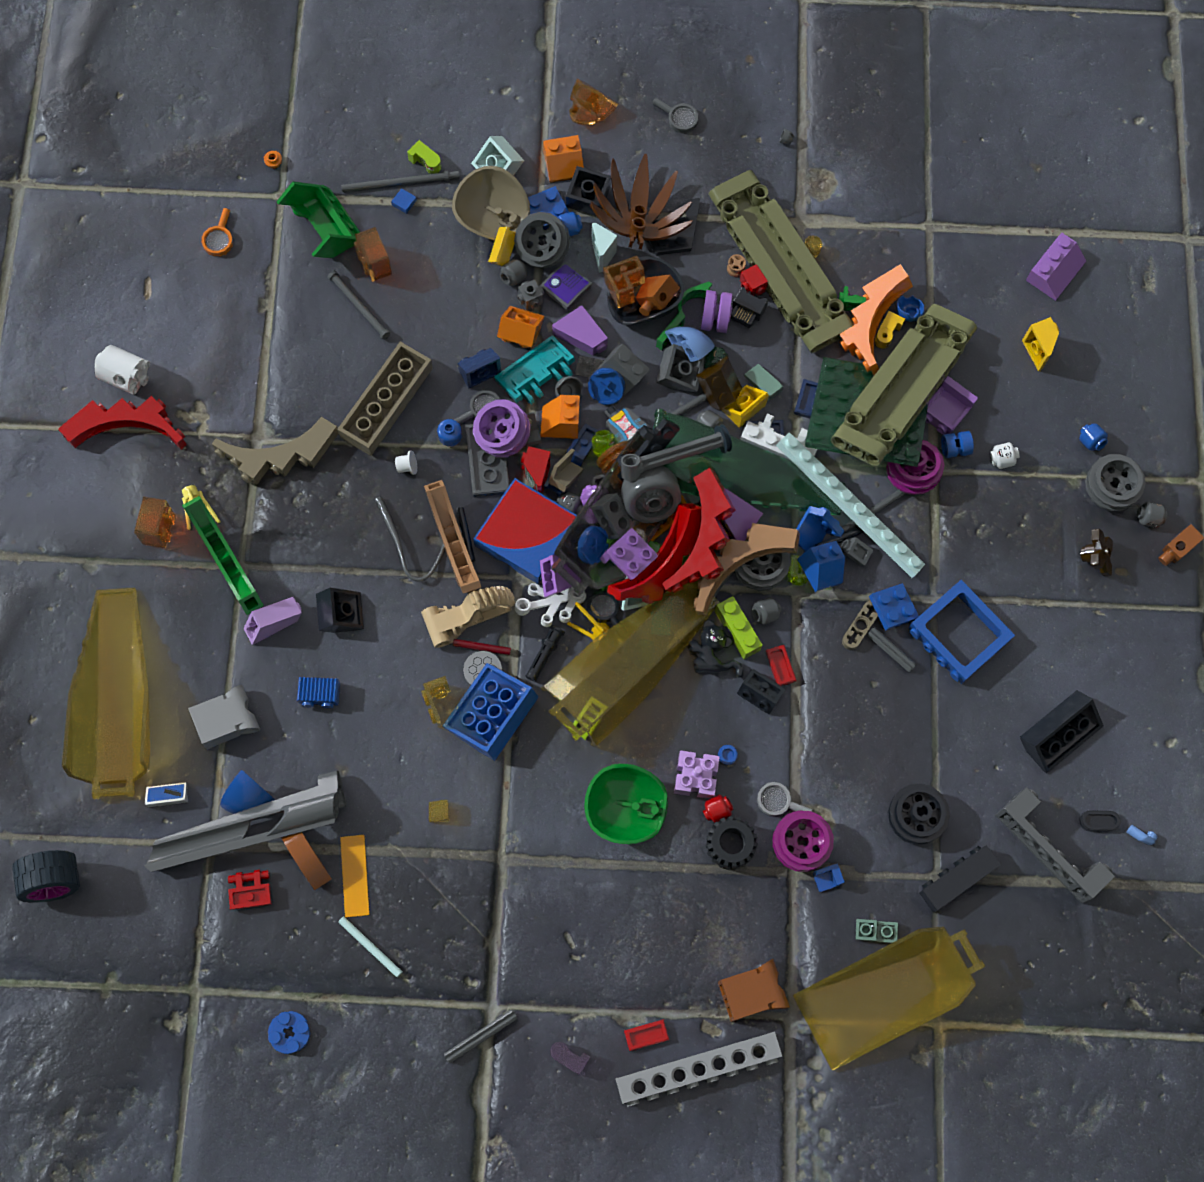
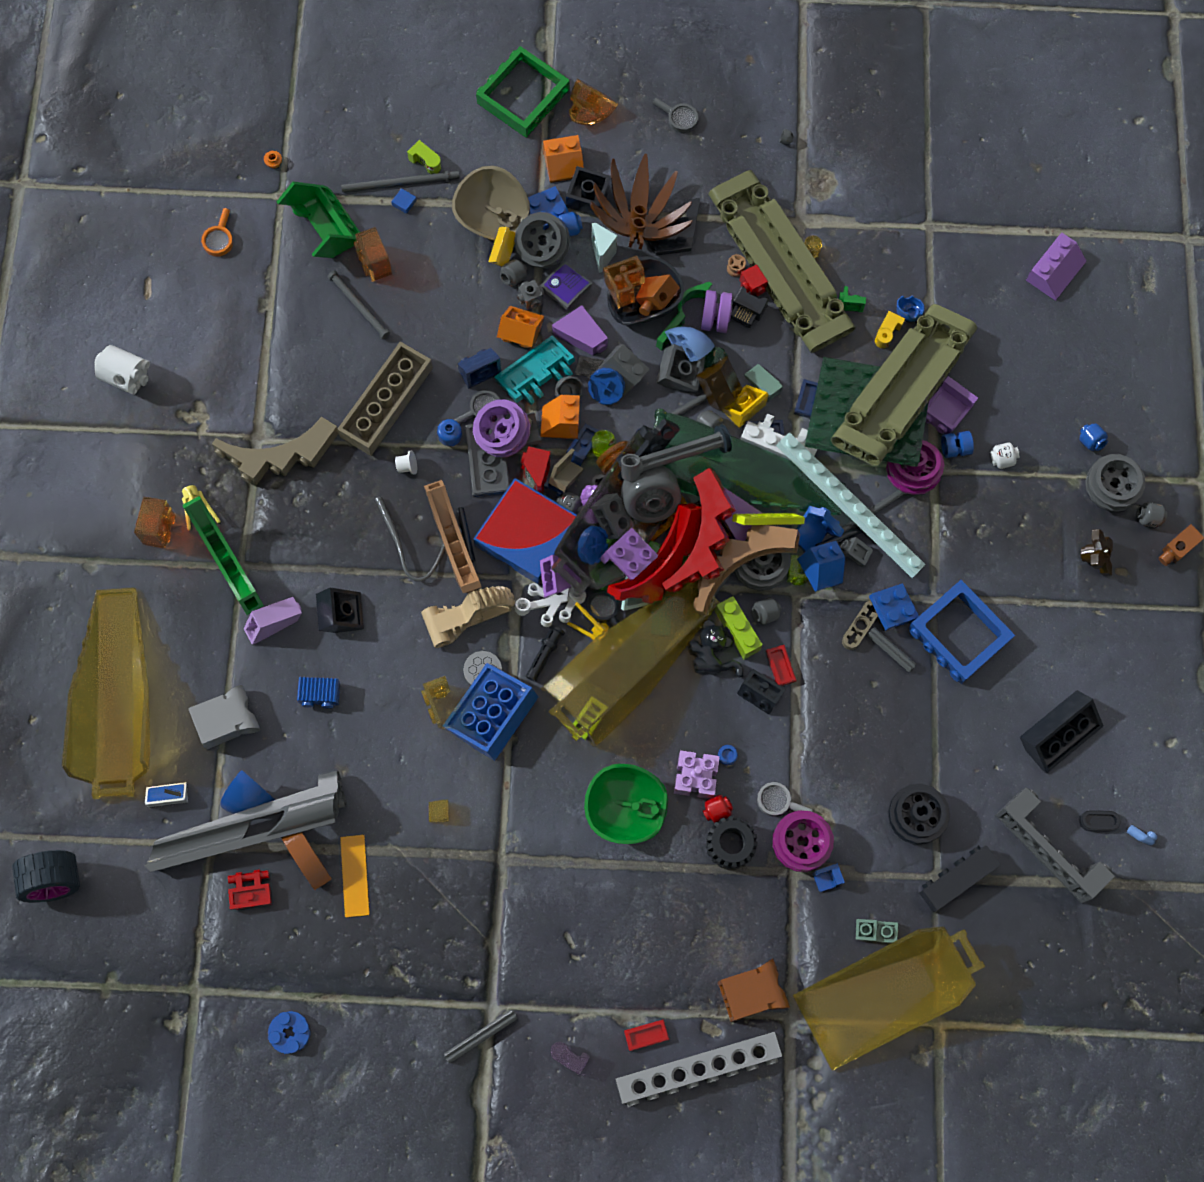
red arch [58,396,187,450] -> none
light aqua bar [338,916,403,977] -> none
dark red bar [453,639,511,655] -> none
light aqua slope [471,136,524,175] -> none
torso [605,405,648,453] -> none
arch [840,264,913,375] -> none
yellow slope [1022,317,1059,371] -> none
none -> green window [476,46,570,138]
none -> neon yellow tile [732,513,805,525]

